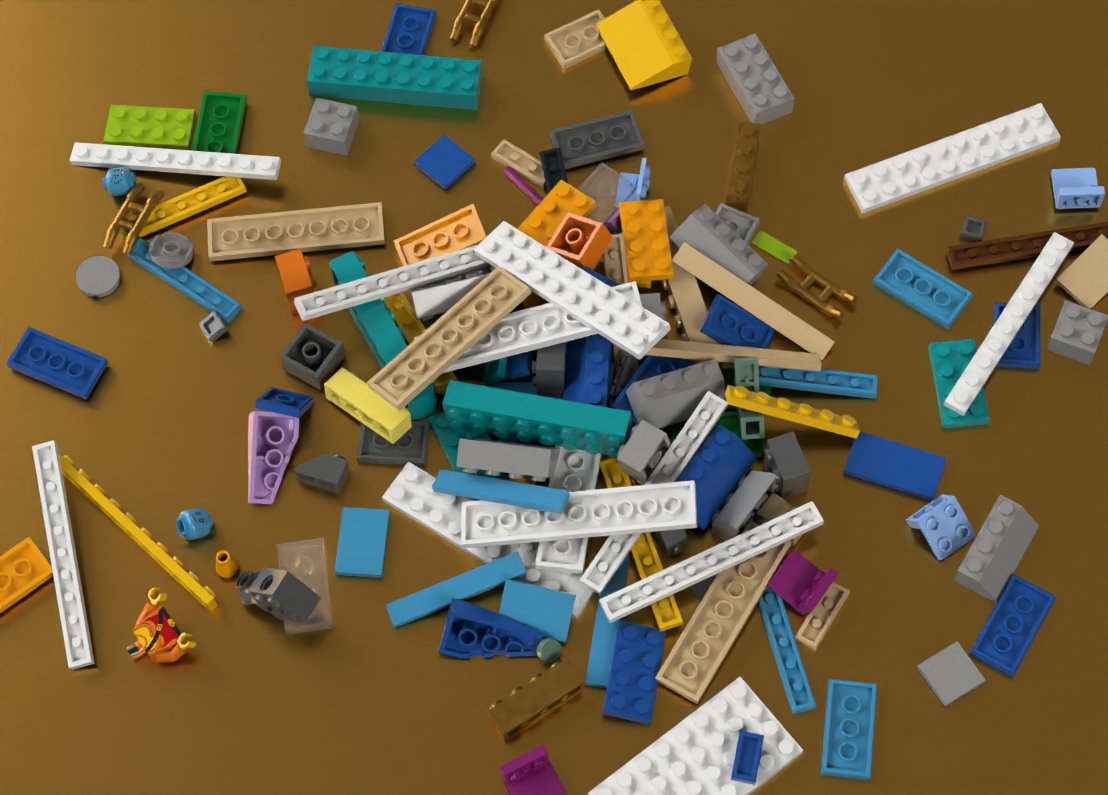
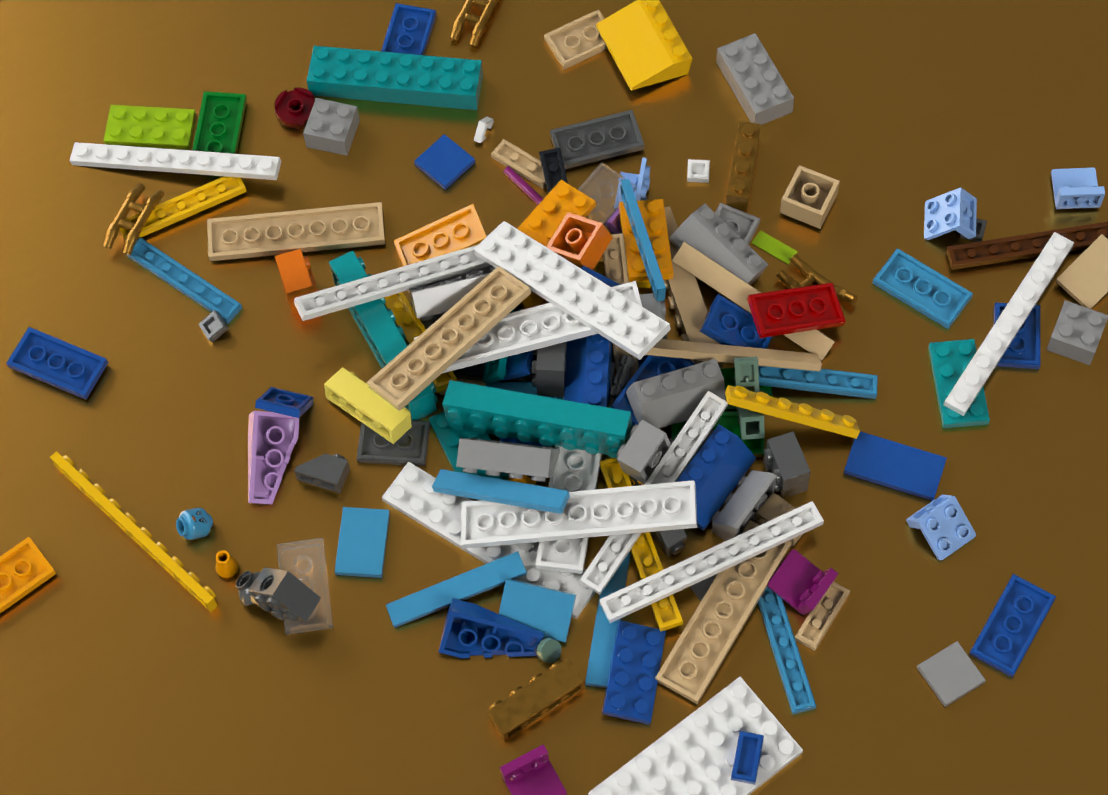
white plate [32,440,95,670] -> none
light grey tile [76,256,121,298] -> none
dark azure head [103,167,136,196] -> none
torso [126,587,196,663] -> none
light grey tile [149,232,194,269] -> none
dark grey brick [280,323,345,390] -> none
dark azure tile [821,679,877,780] -> none
white plate [844,103,1061,213] -> none
light grey slope [954,495,1039,604] -> none
none -> dark red plate [274,87,315,130]
none -> white tile [474,116,494,143]
none -> dark azure tile [620,179,666,302]
none -> white tile [687,159,710,183]
none -> red tile [747,282,846,338]
none -> tan brick [780,165,840,229]
none -> light blue bracket [924,187,977,240]

